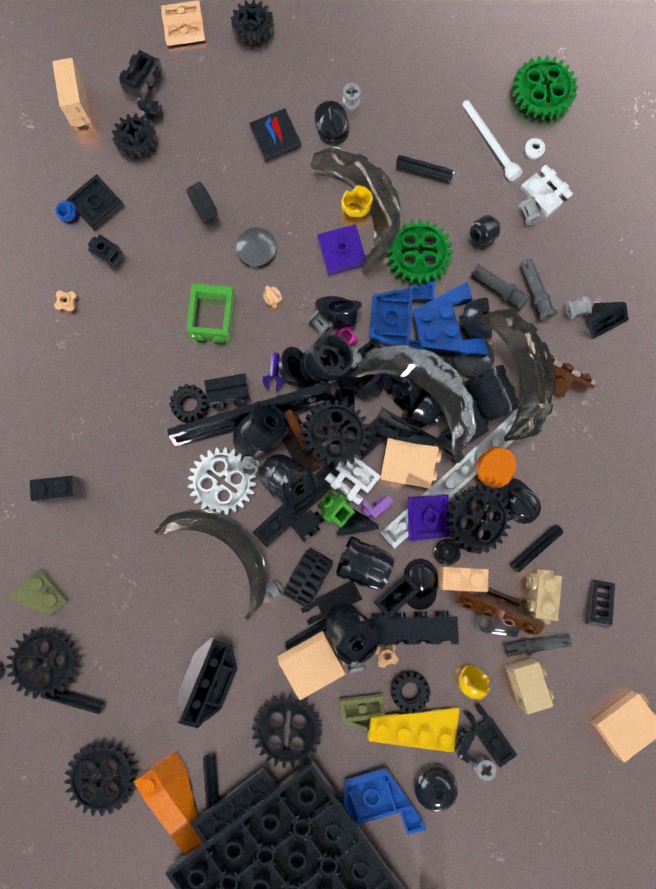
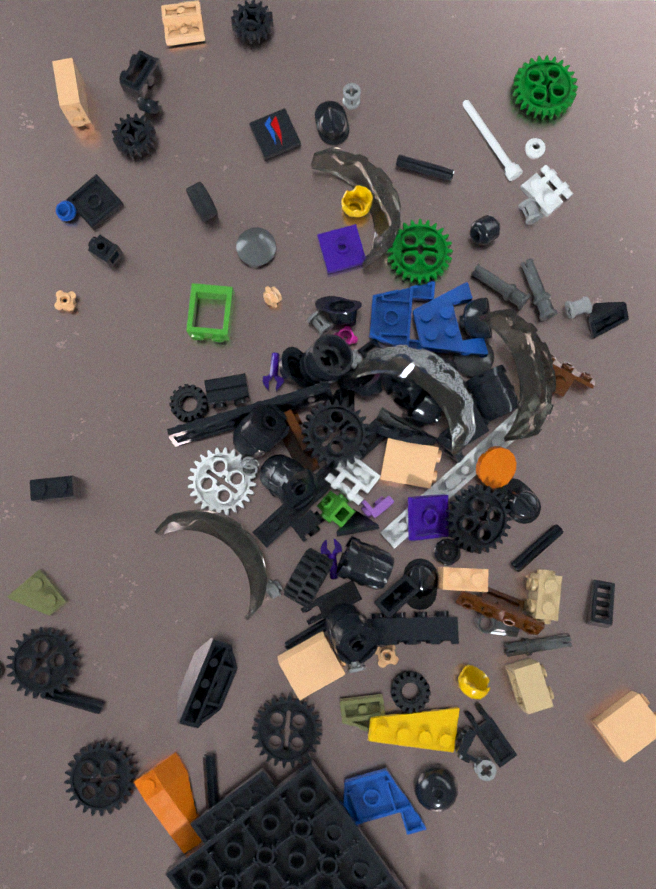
none -> dark purple bar [321,539,342,580]

